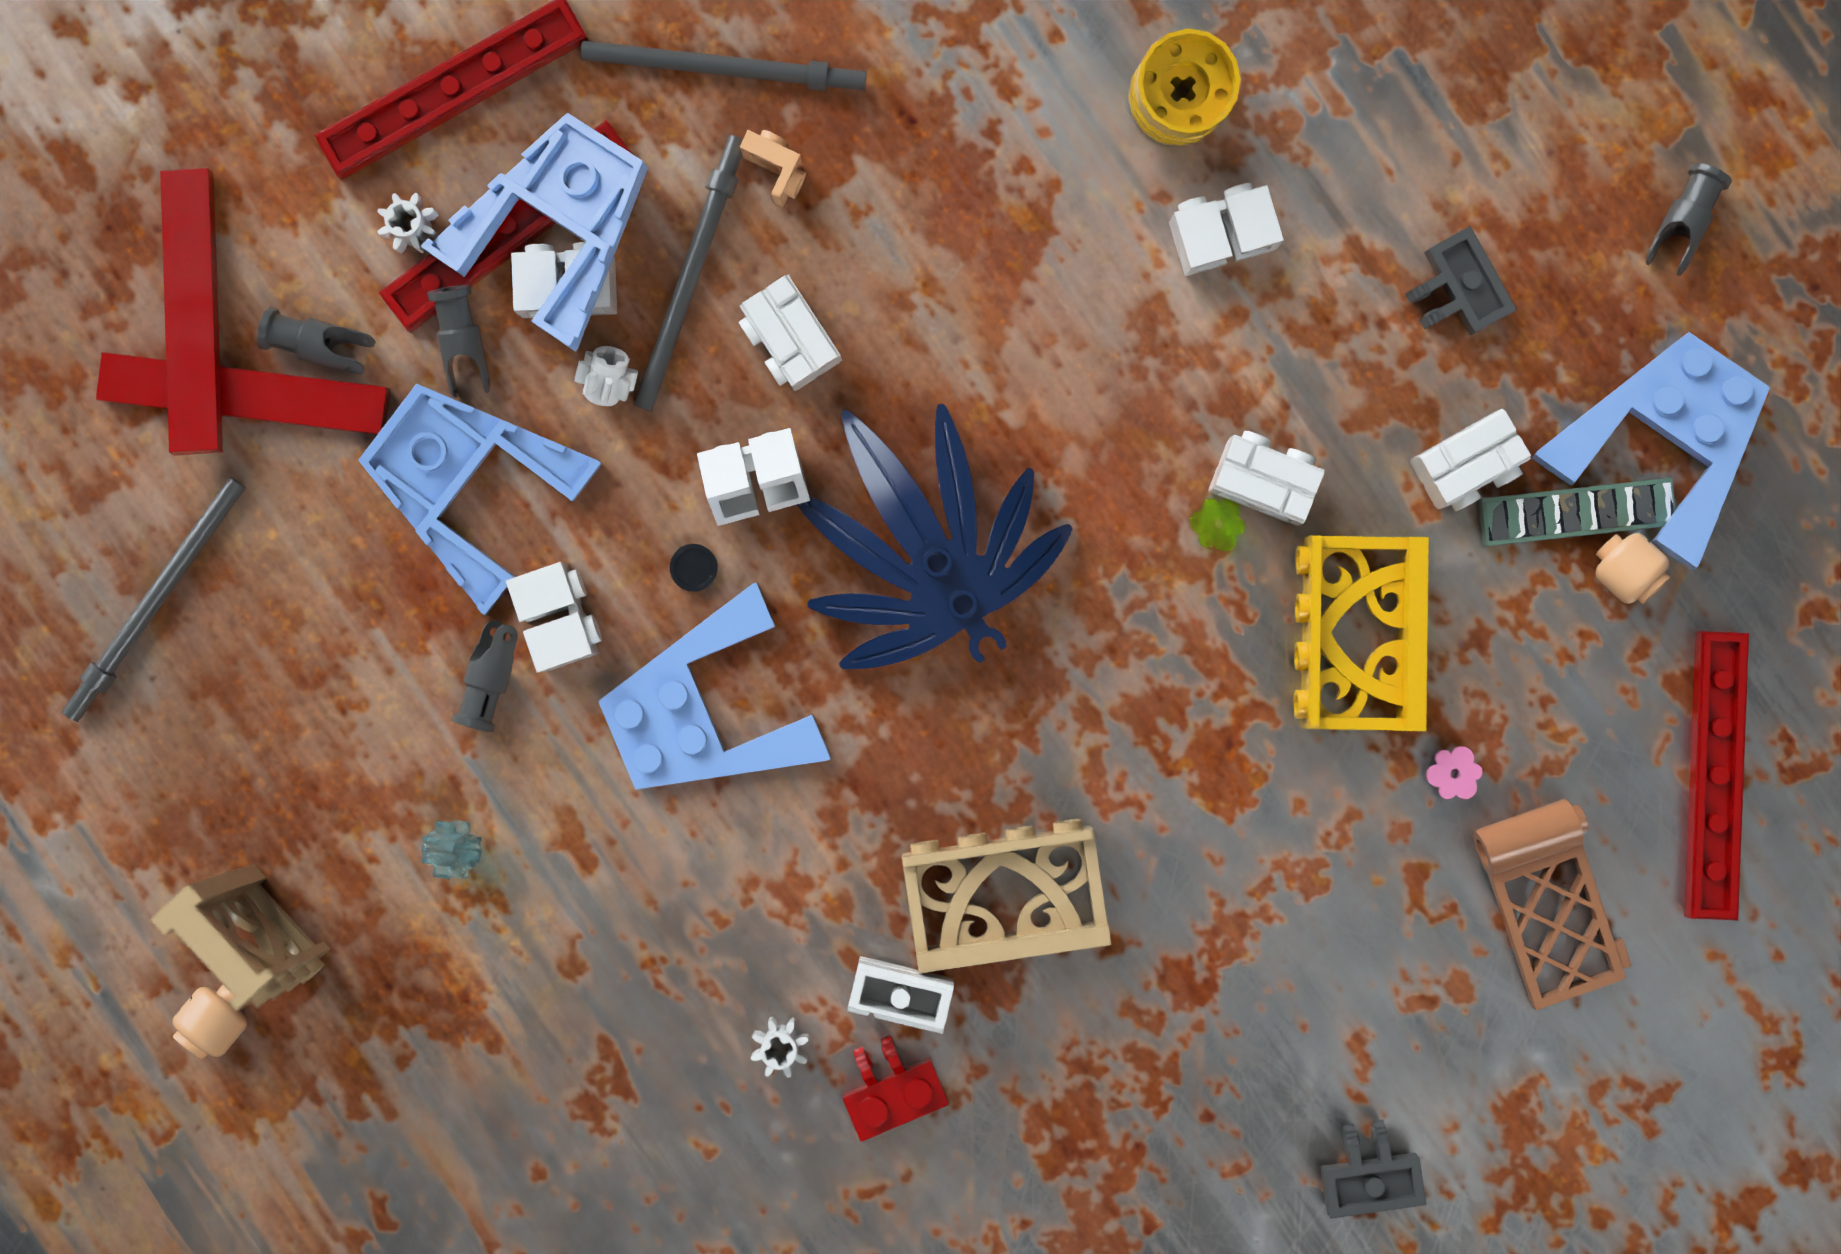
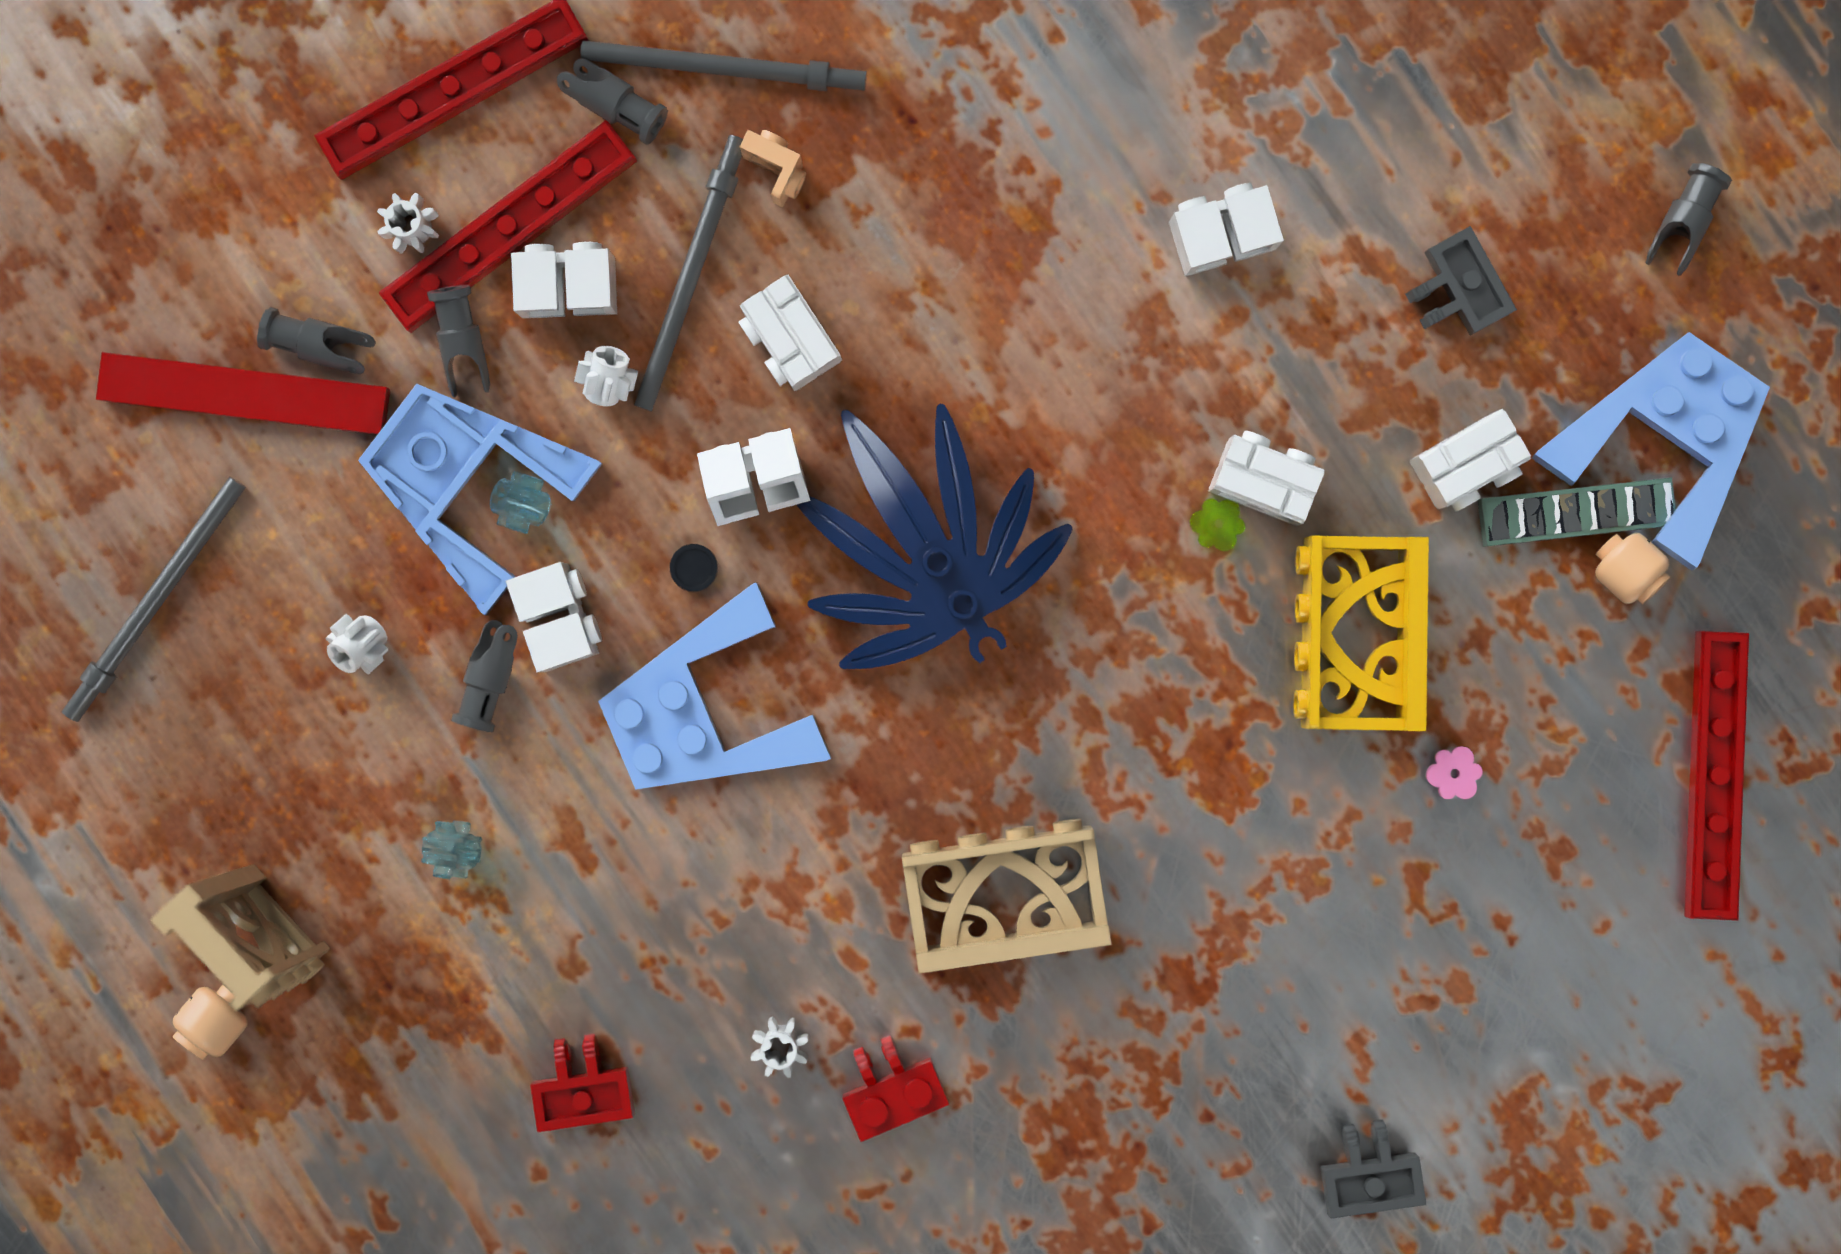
red tile [160,168,223,456] -> none
light blue wing [421,113,648,352] -> none
white brick [847,956,954,1034] -> none
yellow wheel [1128,28,1241,147] -> none
nougat piece [1472,799,1632,1011] -> none
none -> white gear [326,614,388,674]
none -> clear light blue gear [490,471,551,534]
none -> red hinge [530,1034,635,1133]
none -> dark grey piece [557,58,668,145]

